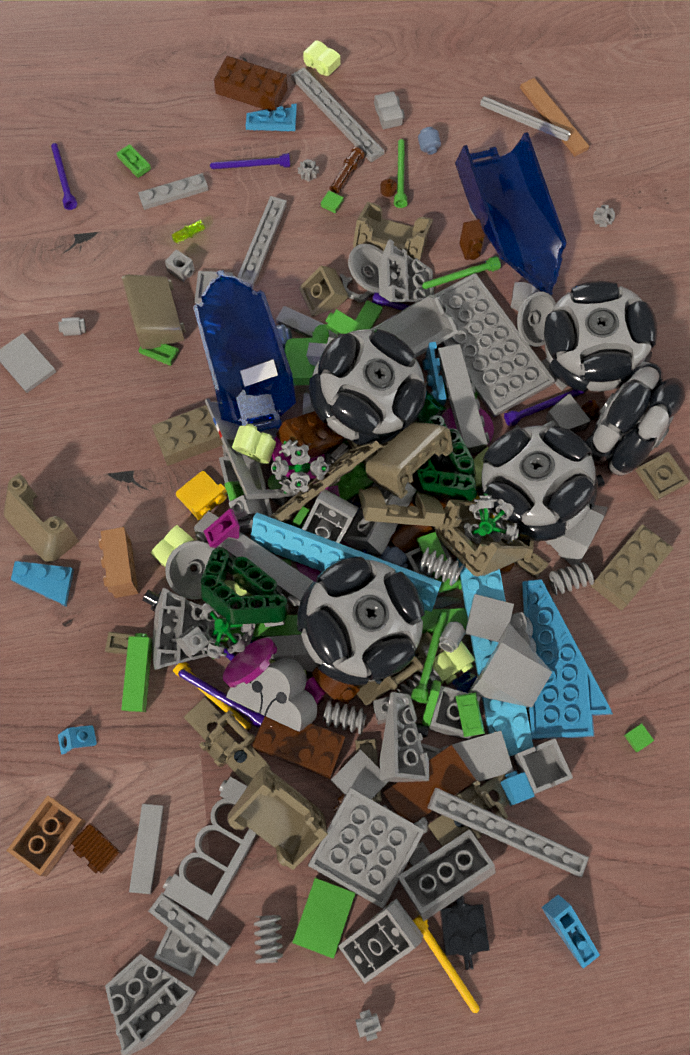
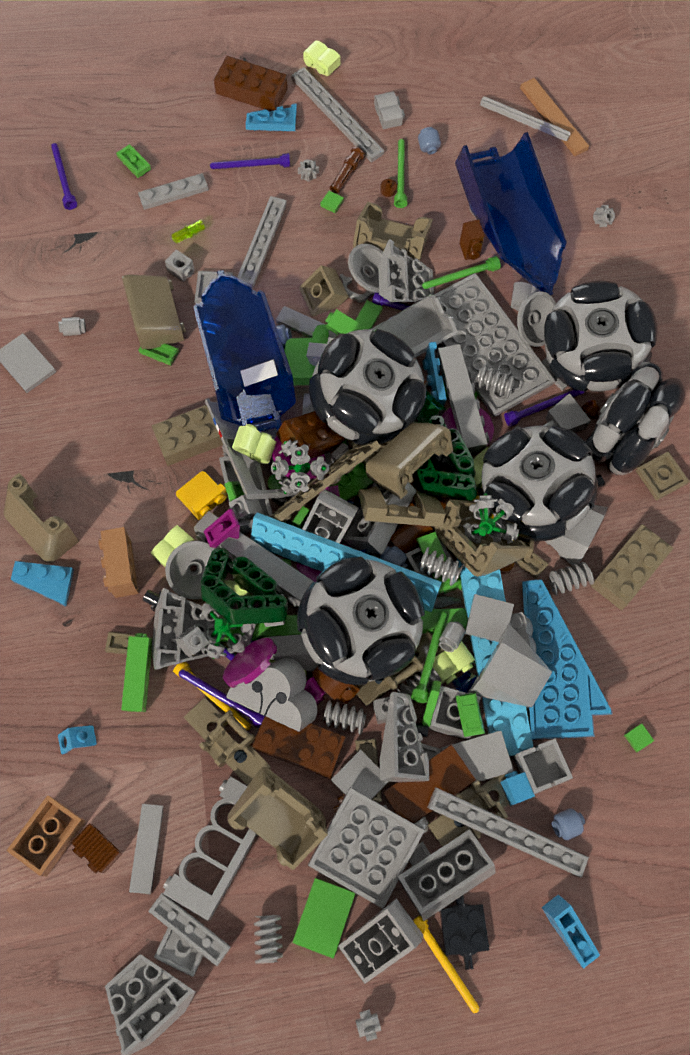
none -> light grey piece [474,365,515,399]
none -> sand blue head [552,808,585,840]

